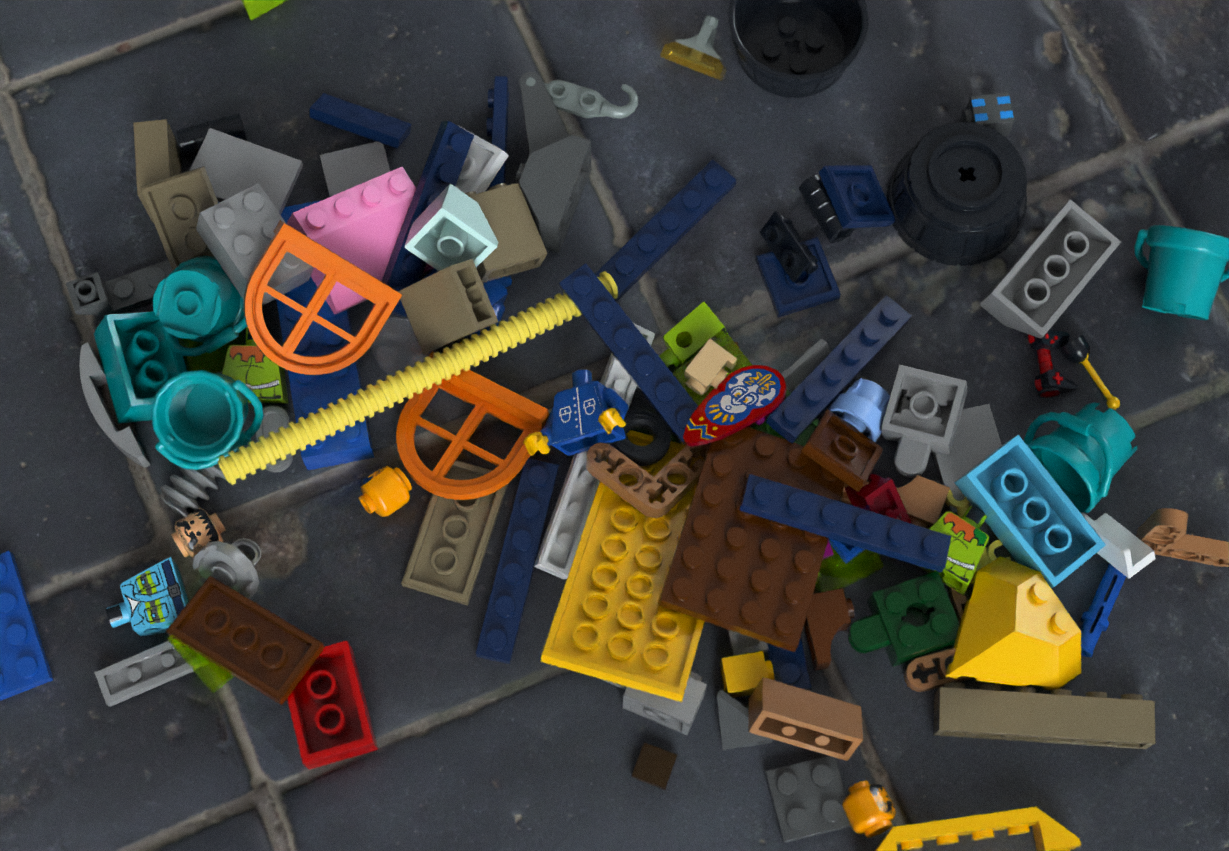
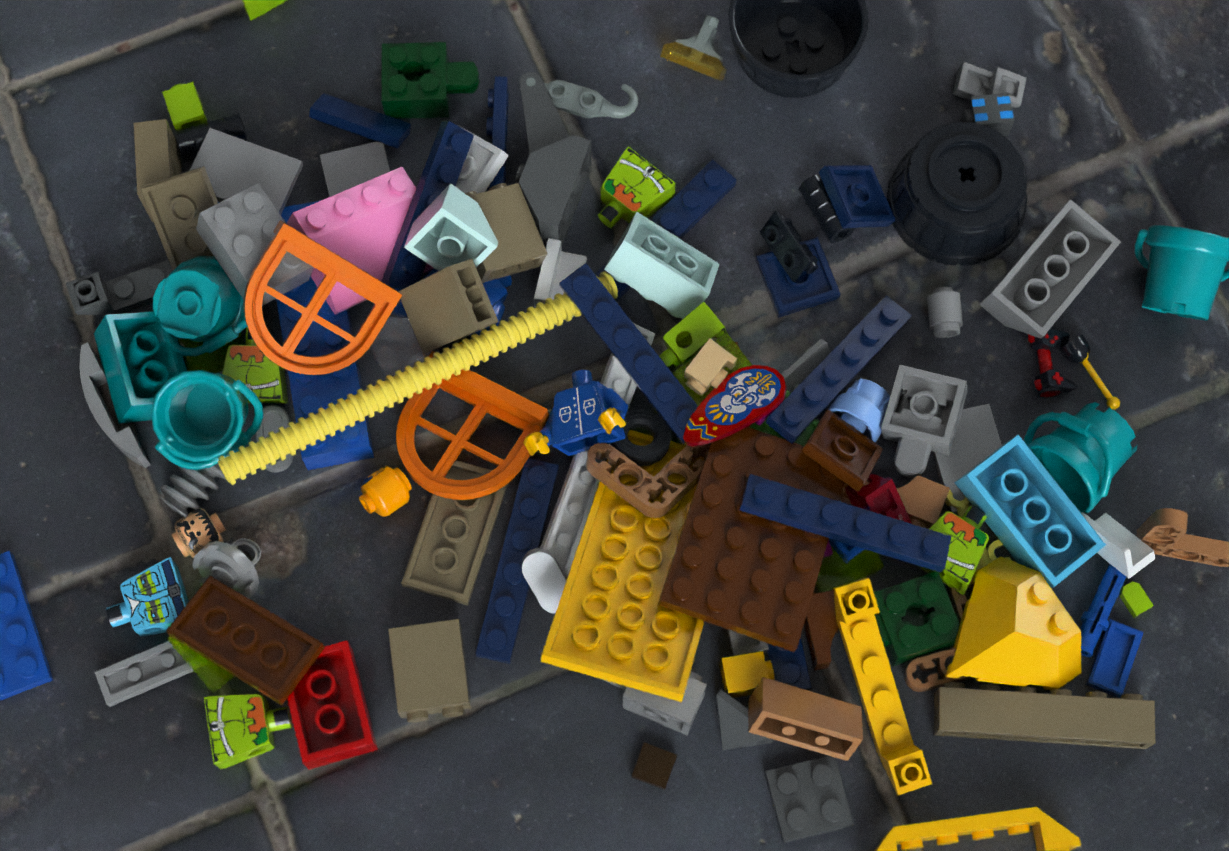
light orange head [842,780,896,838] -> none
none -> lime brick [162,82,207,131]
none -> lime torso [204,694,292,769]
none -> dark green brick [381,42,480,119]
none -> dark tan brick [388,619,471,722]
none -> light grey tile [521,548,567,614]
none -> white panel [534,238,587,318]
none -> lime torso [598,146,676,228]
none -> light aqua slope [604,212,720,319]
none -> yellow slope [834,577,932,795]
none -> light grey brick [927,287,963,338]
none -> light grey slope [953,62,1027,108]
none -> blue tile [1086,619,1144,698]
none -> lime piece [1119,582,1154,618]

